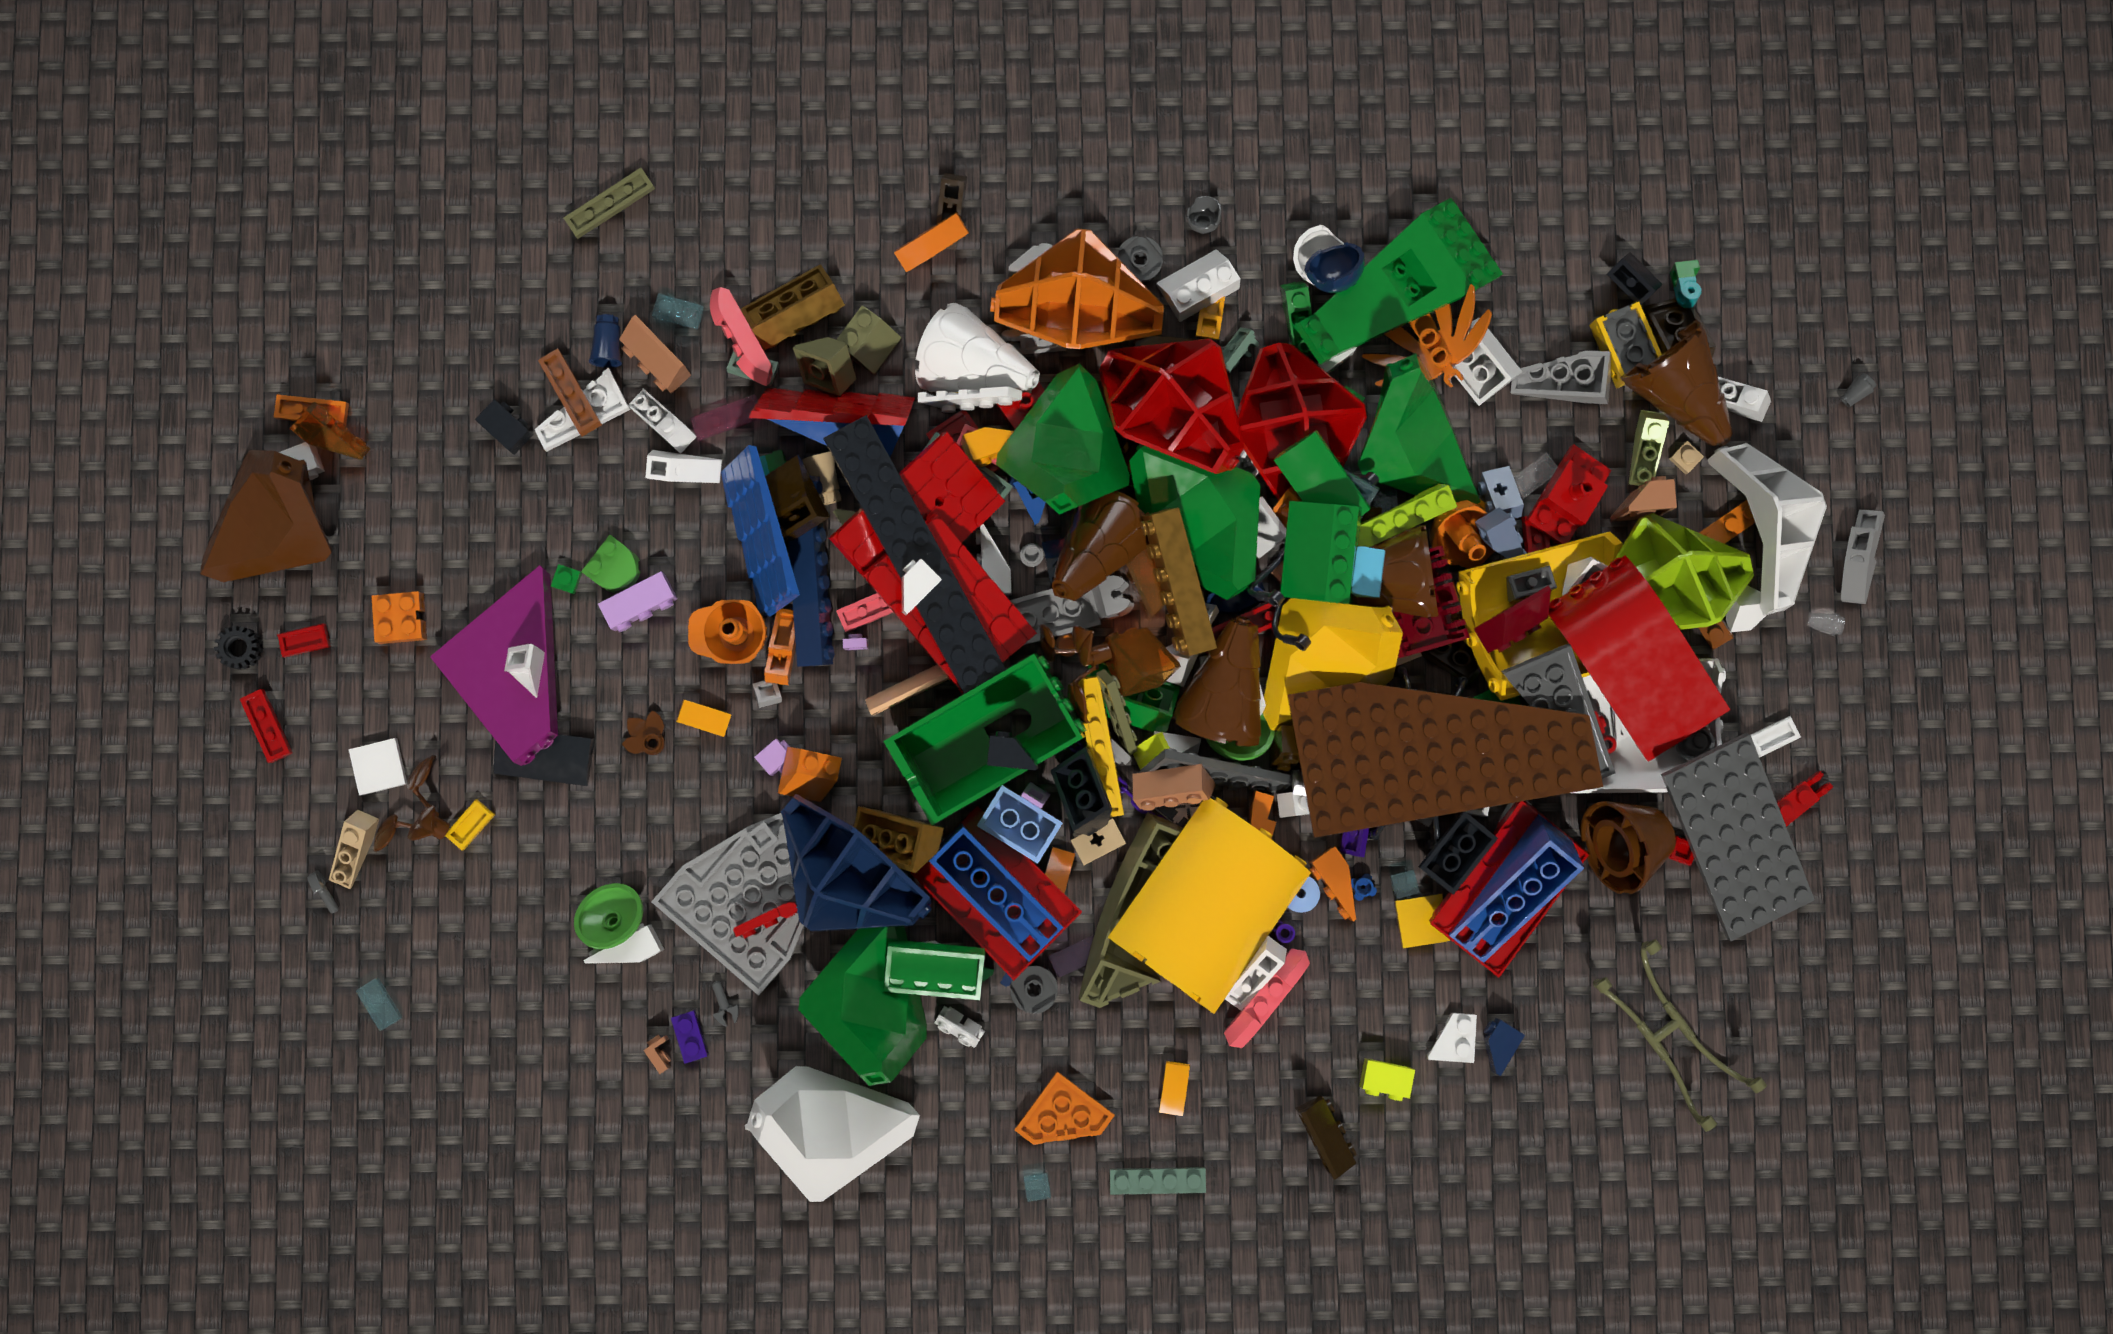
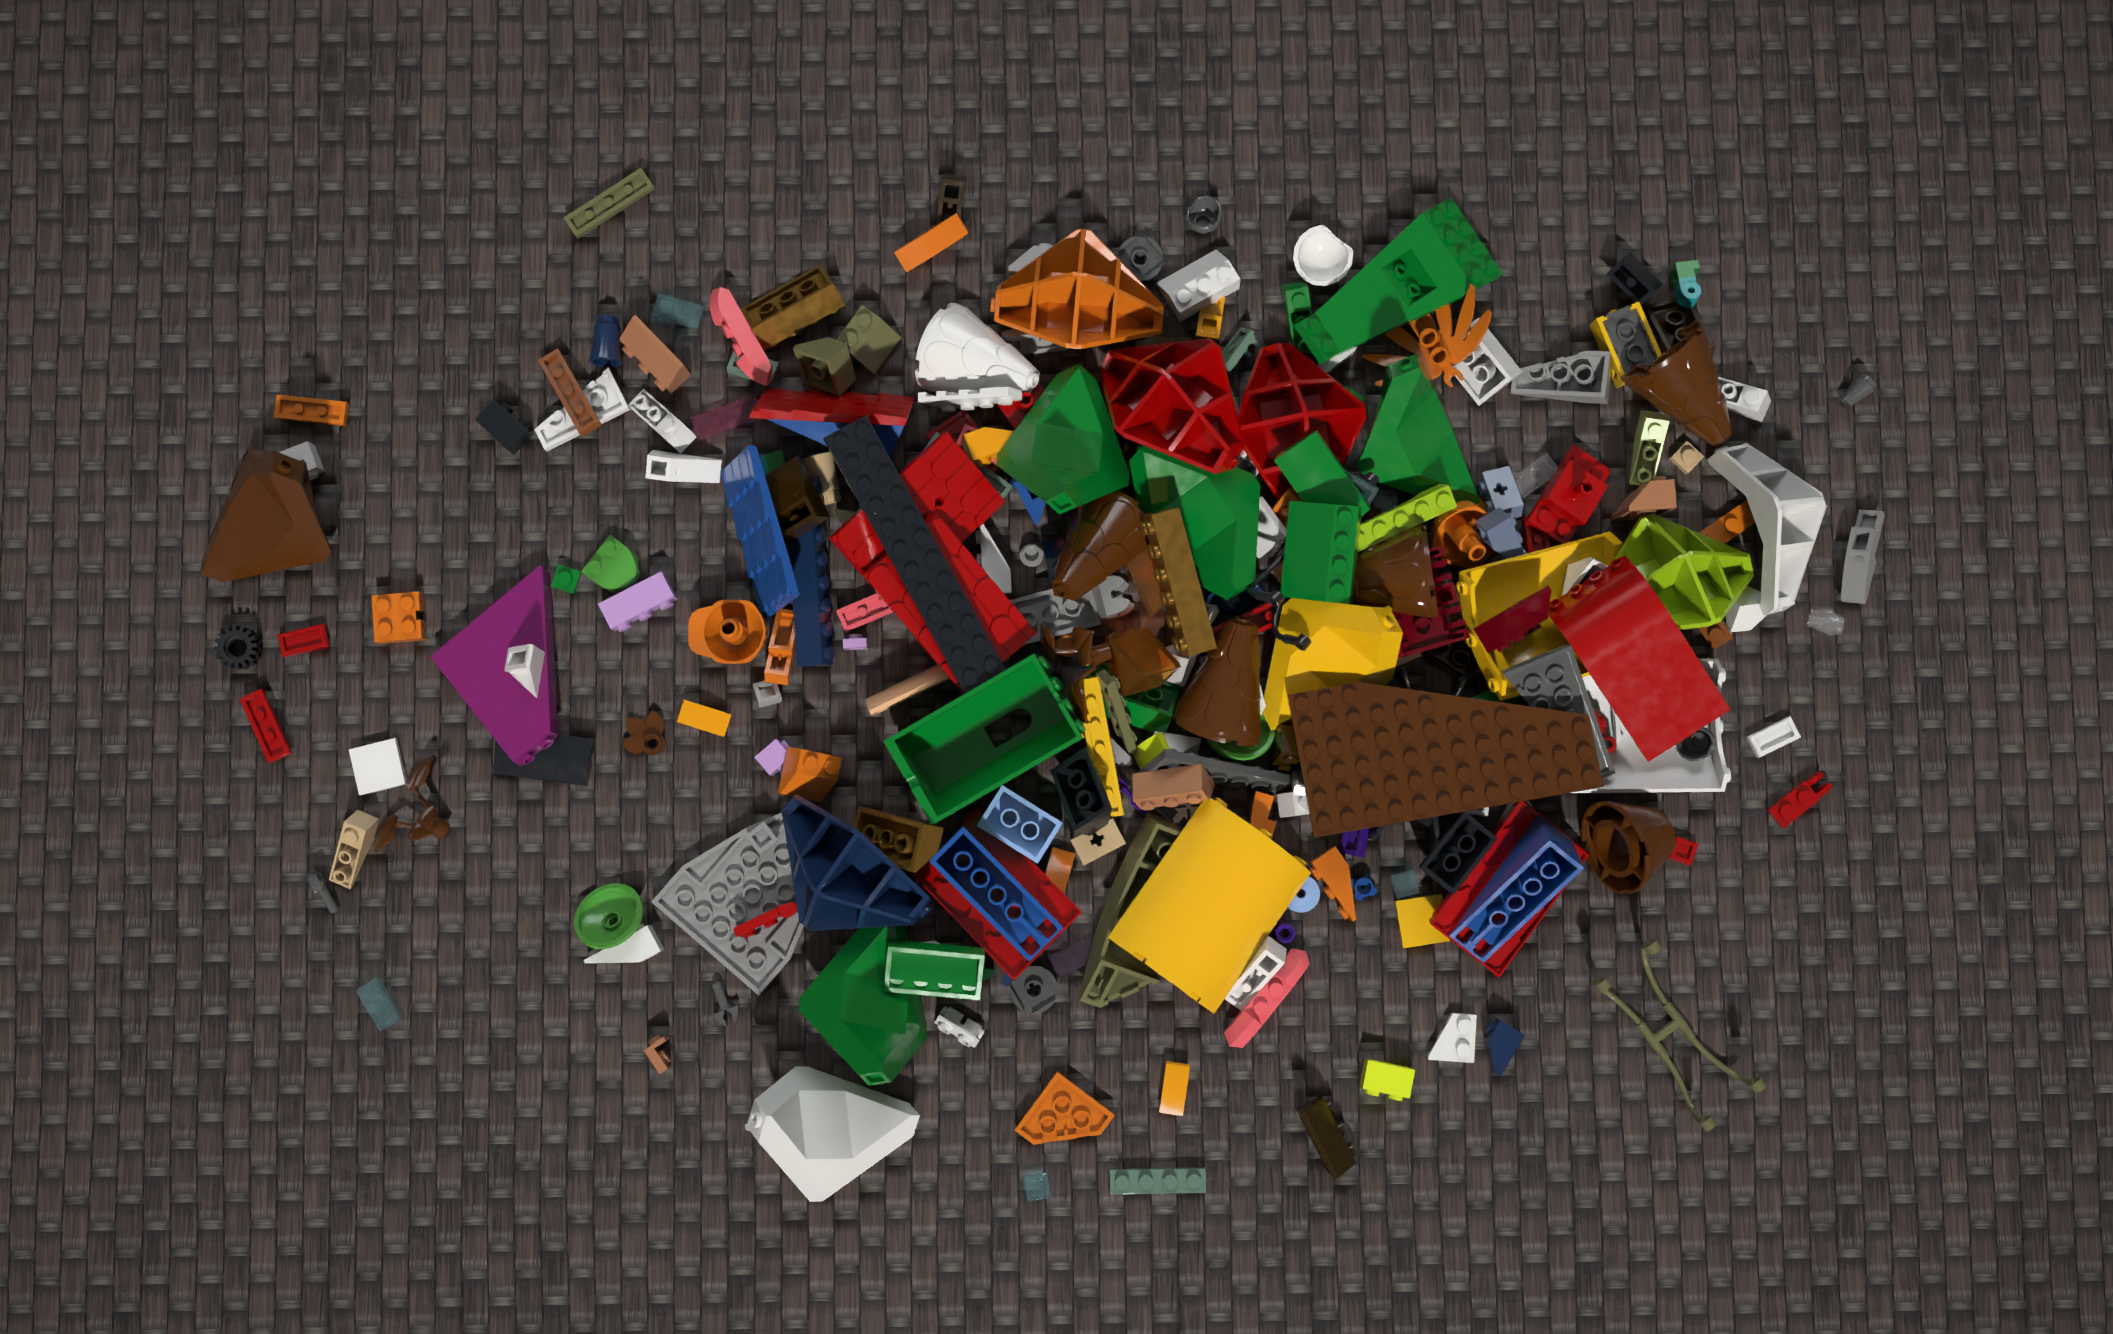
clear orange slope [290,402,370,460] -> none
yellow tile [445,799,495,851] -> none
dark purple plate [671,1010,709,1064] -> none
white slope [902,559,942,615] -> none
black slope [987,731,1038,770] -> none
slope [1021,782,1050,809] -> none
dark blue cylinder [1304,242,1365,293] -> none
medium azure slope [1352,546,1385,598] -> none
dark grey slope [1506,566,1557,602] -> none
dark grey plate [1661,733,1815,941] -> none

